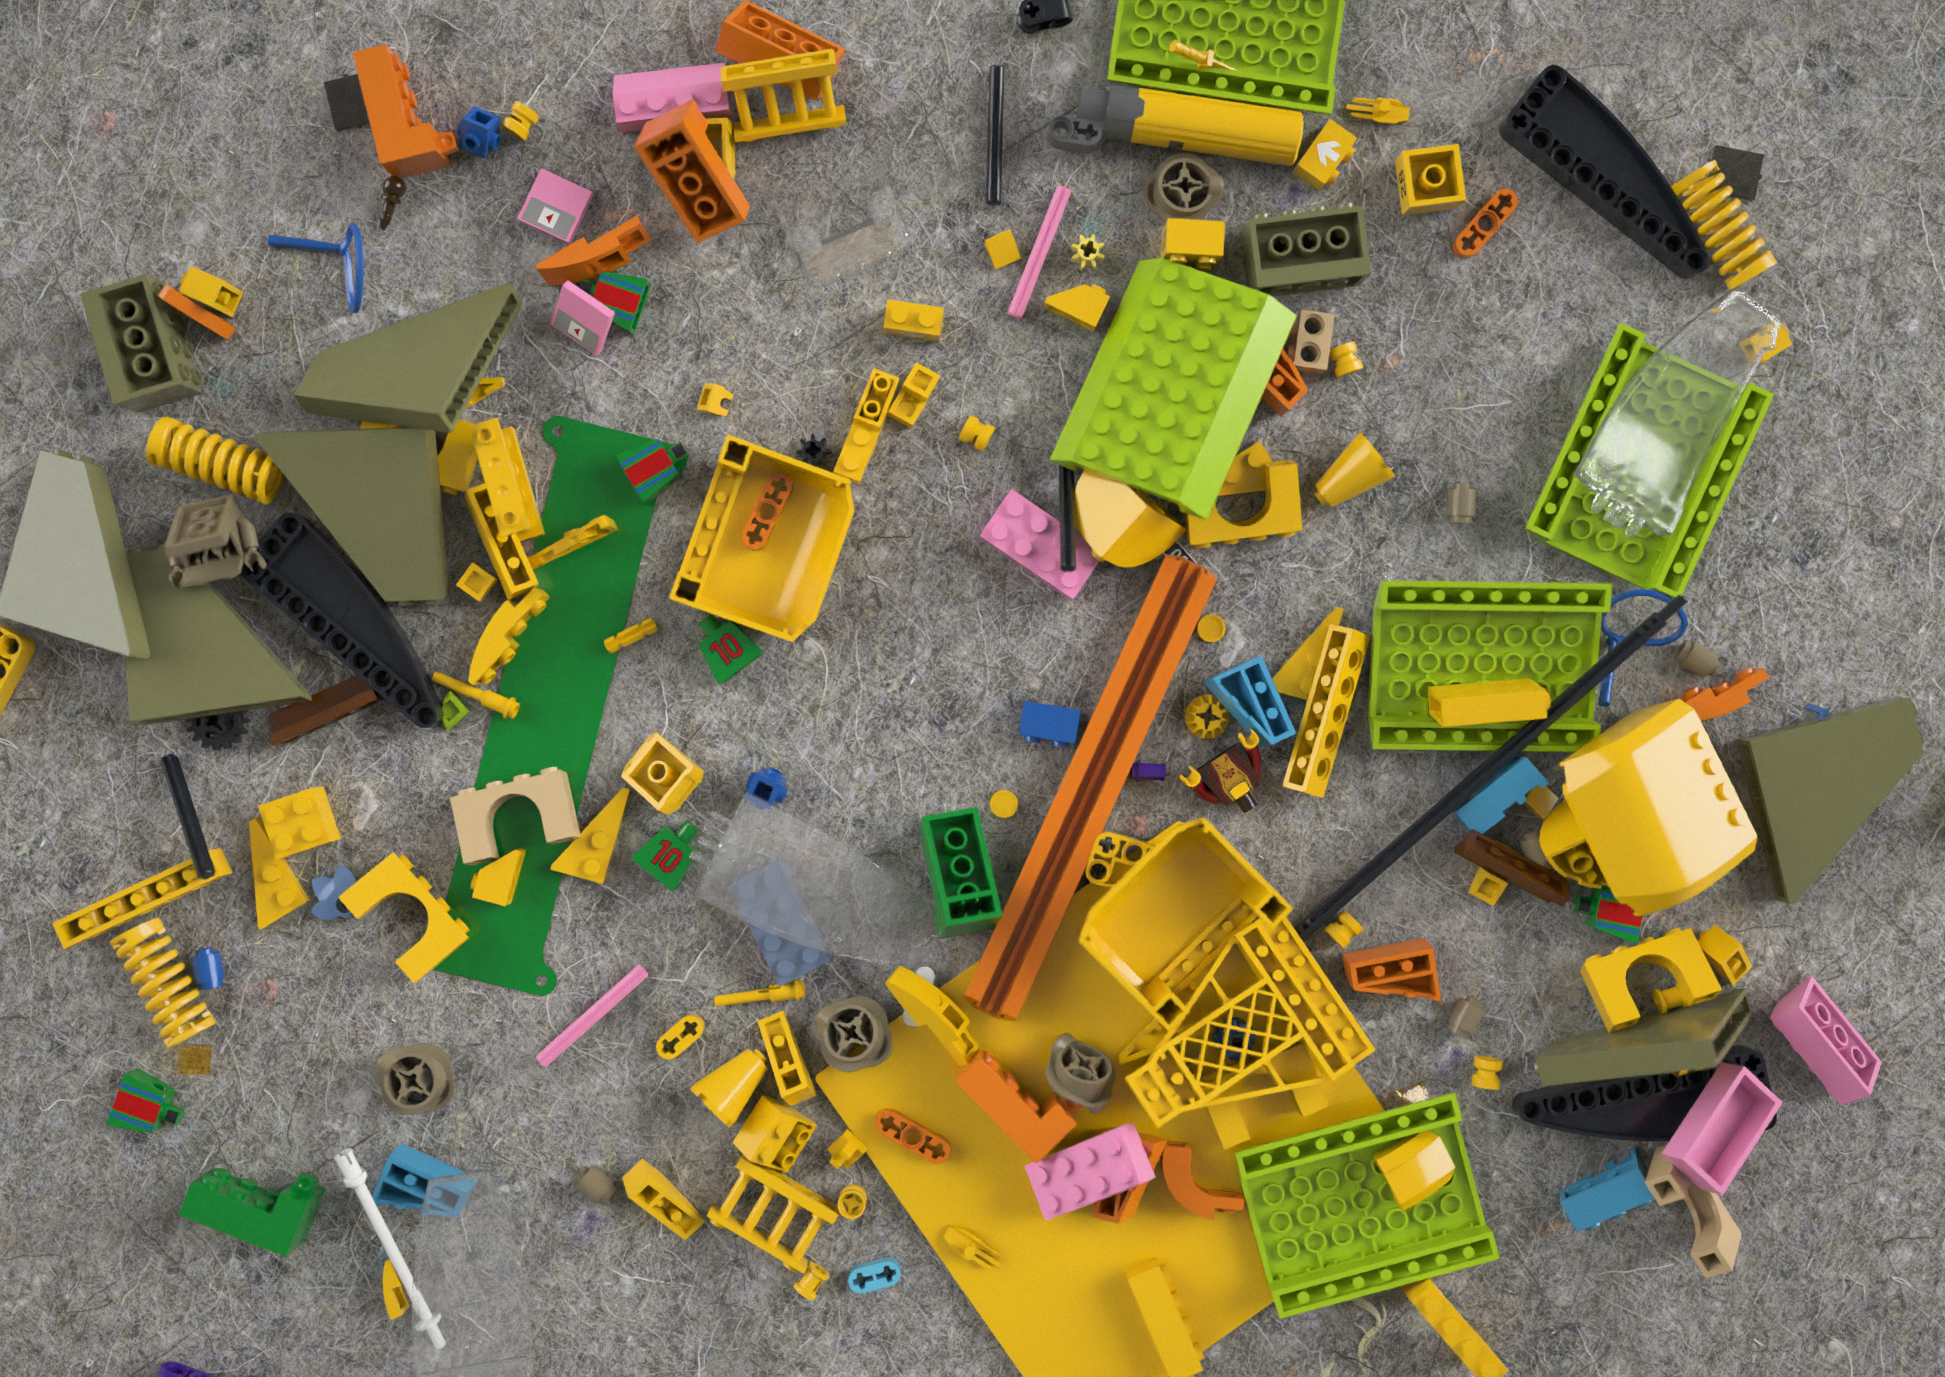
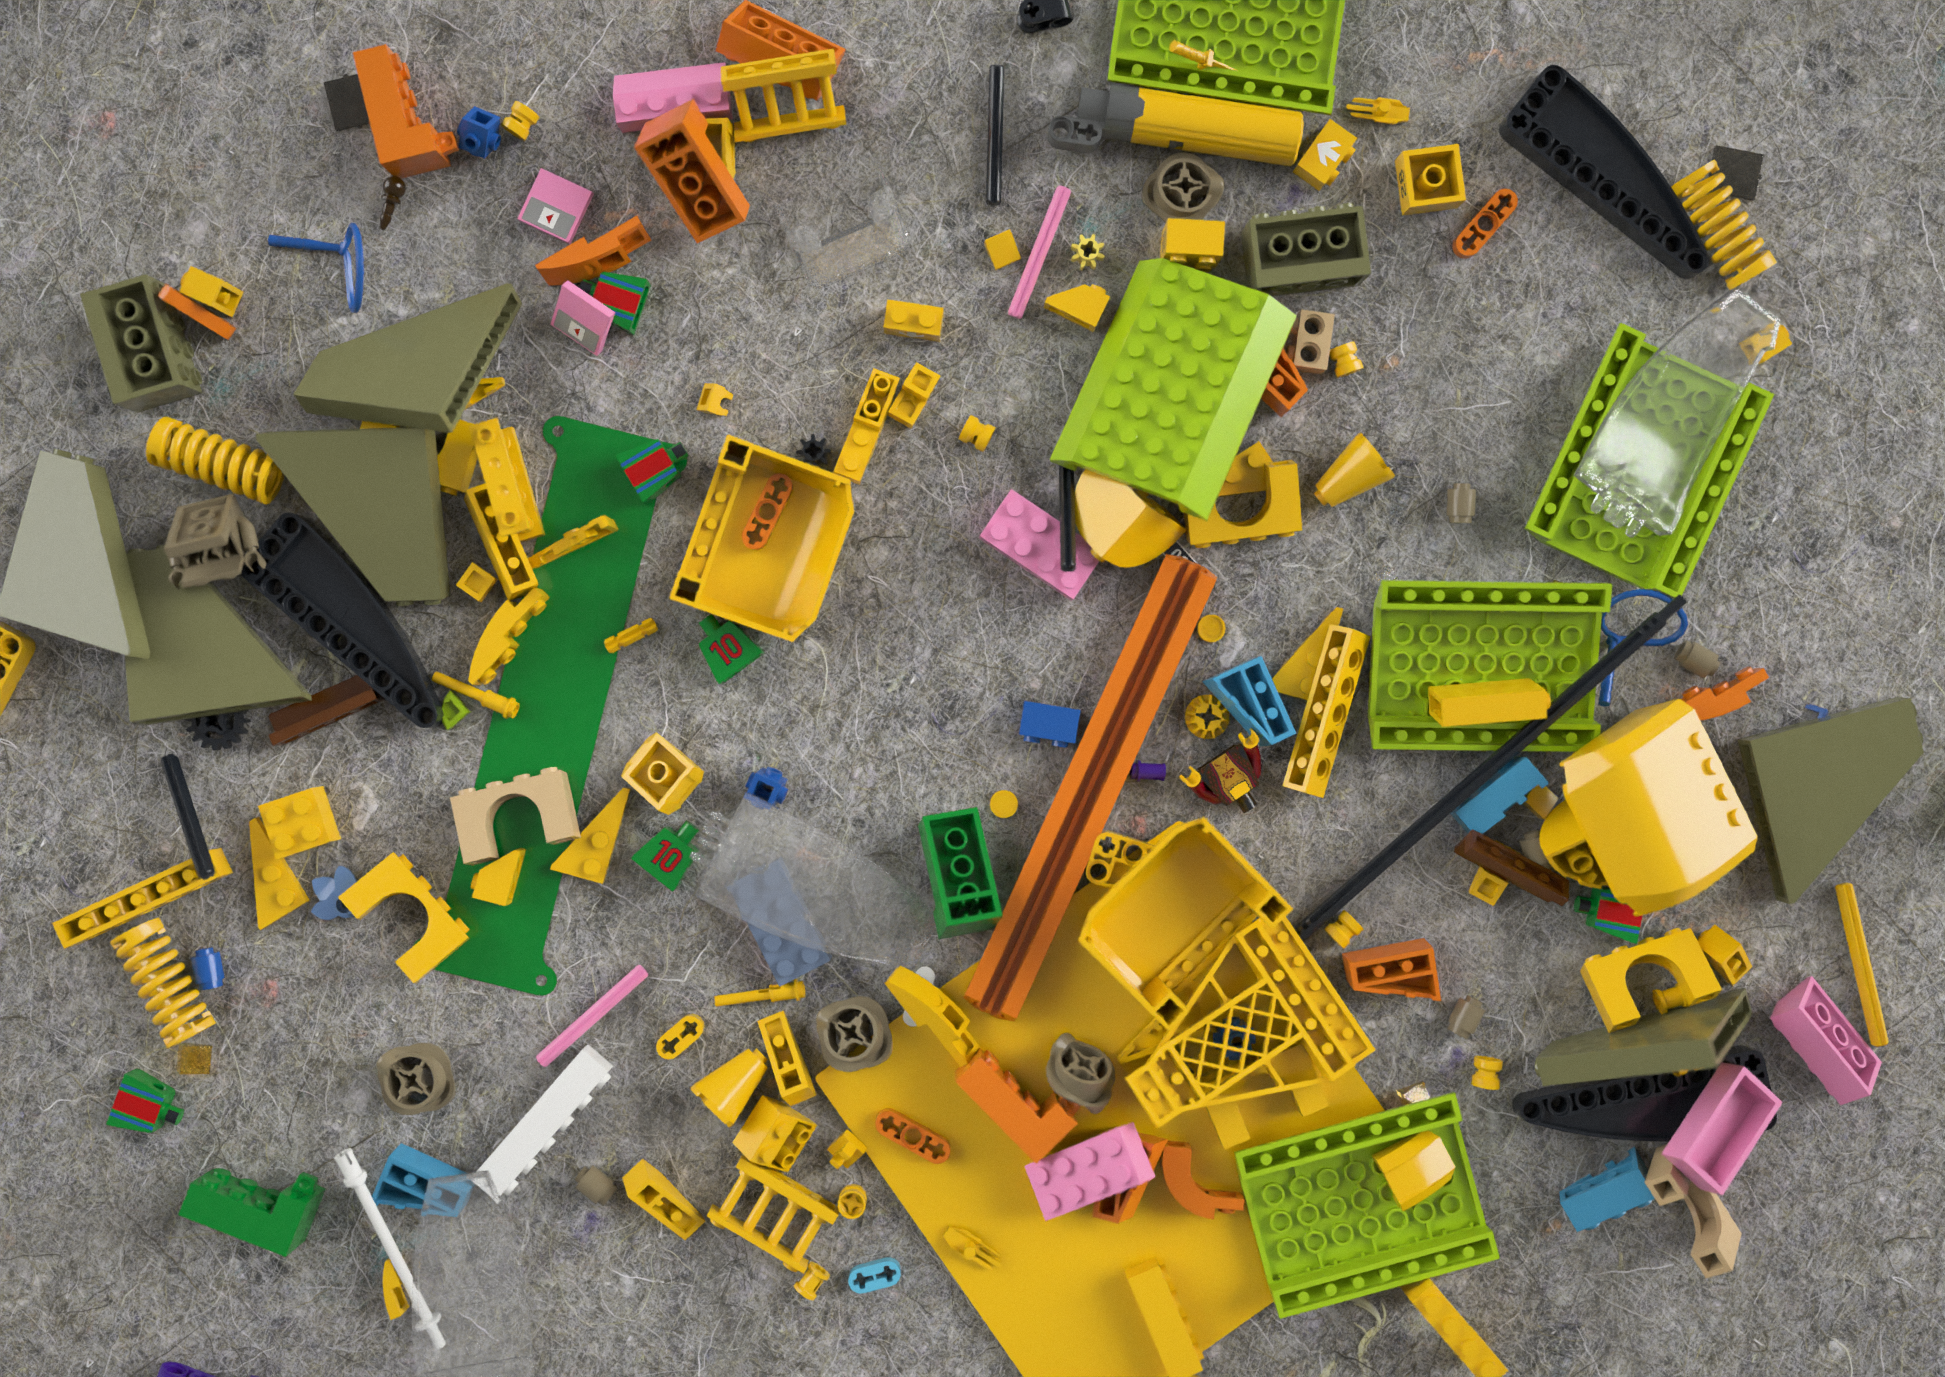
none -> white brick [471,1044,613,1200]
none -> yellow axle [1835,883,1889,1047]

